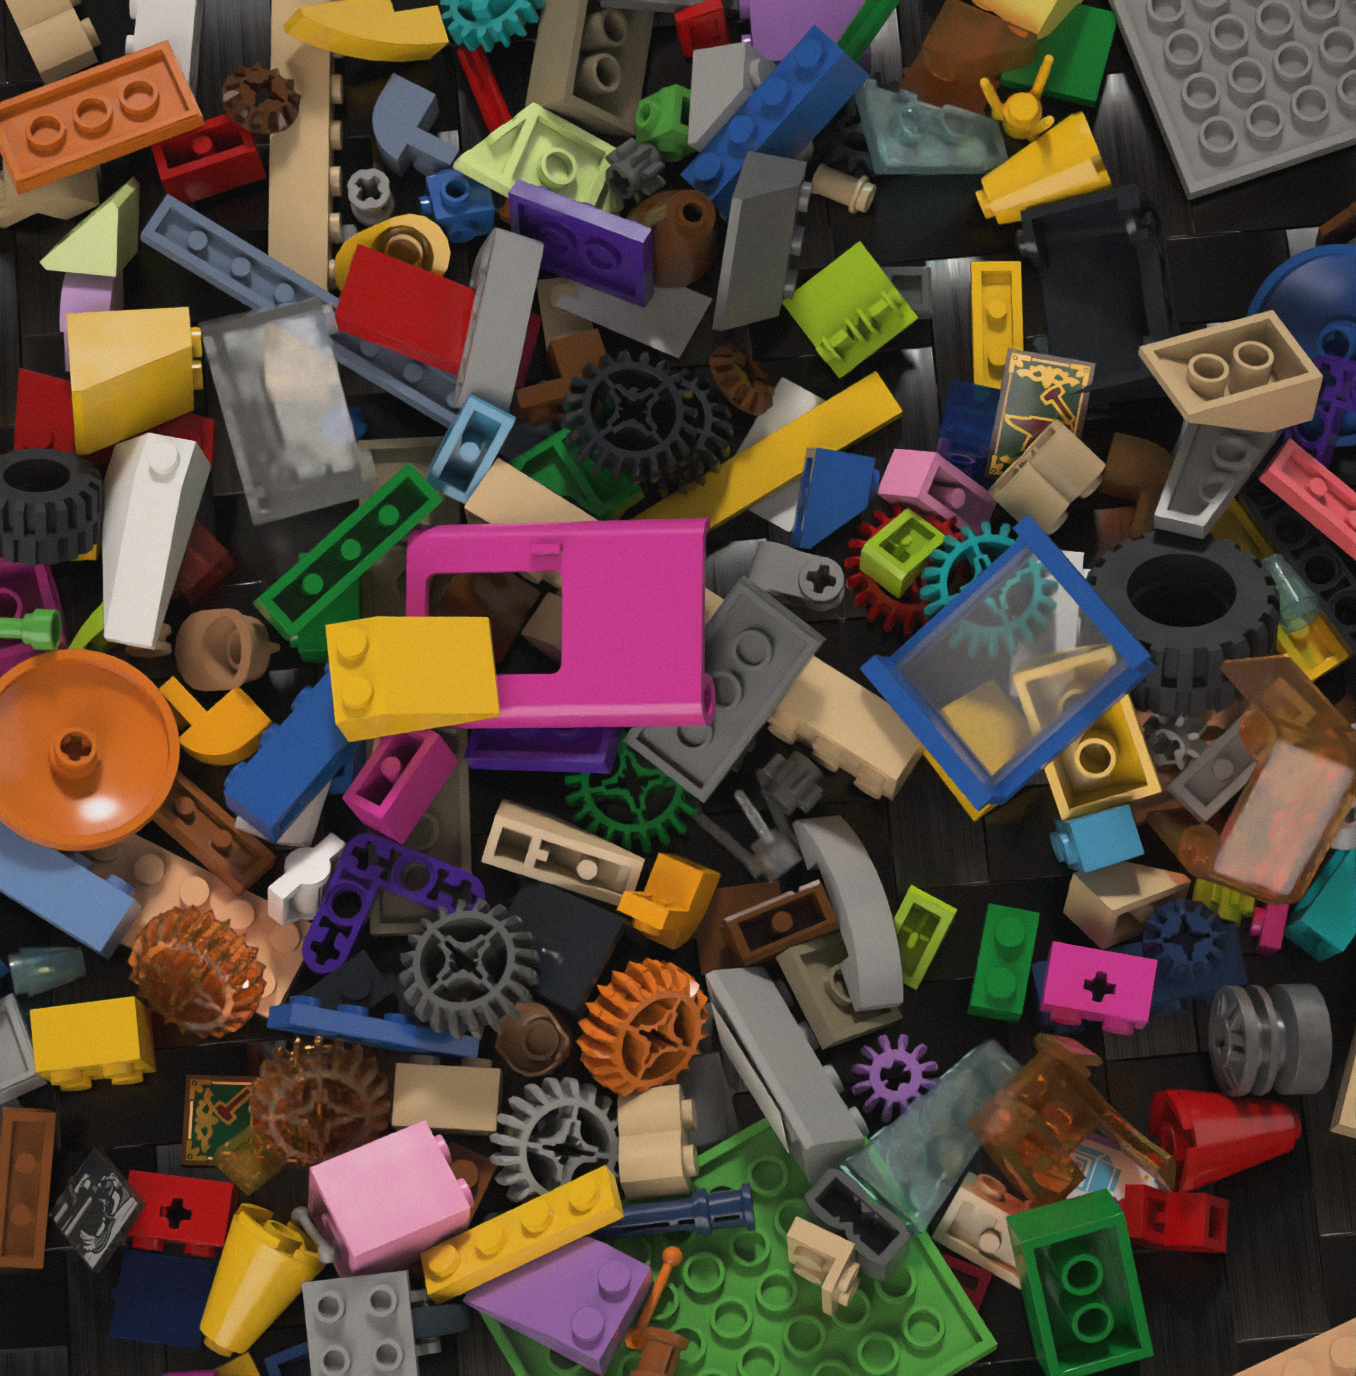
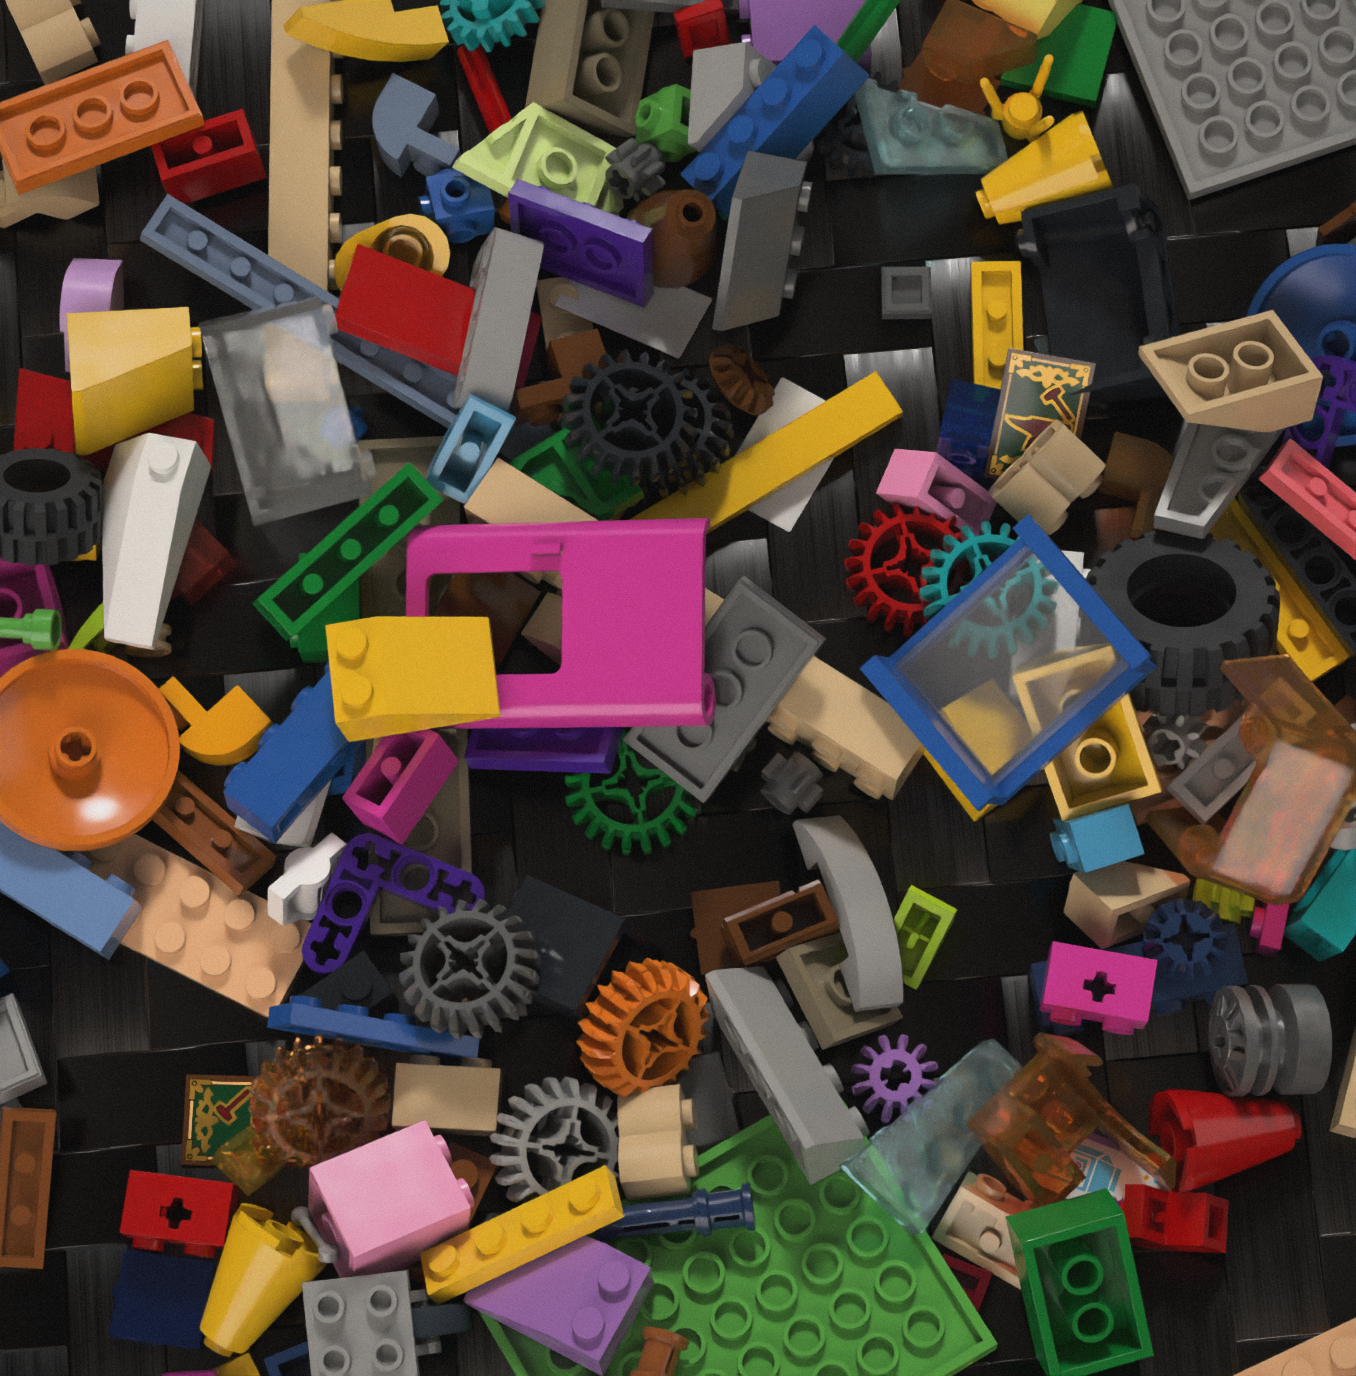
clear light blue cone [8,946,86,998] -> none
yellow brick [30,996,157,1092] -> none
yellowish green slope [40,177,140,277] -> none
piece [48,1147,147,1273] -> none
clear orange gear [127,904,267,1040] -> none
medium nougat piece [175,608,280,691] -> none
reddish brown gear [221,61,301,134] -> none
light grey bush [347,168,395,226] -> none
tan slope [481,798,645,906] -> none
medium nougat hair [495,998,573,1078] -> none
light orange brick [617,853,721,950] -> none
orange hinge [625,1246,682,1350] -> none
clear plant [690,768,803,883] -> none
white sticker [711,1002,789,1153] -> none
light grey piece [748,541,845,613] -> none
lime hinge [783,241,919,379] -> none
tan bracket [787,1216,861,1317] -> none
blue slope [790,447,880,549] -> none
dark grey brick [804,1168,910,1281] -> none
tan pin [812,163,876,214] -> none
lime slope [859,507,945,599] -> none
green brick [967,903,1040,1023] -> none
clear light blue cone [1261,554,1320,633] -> none

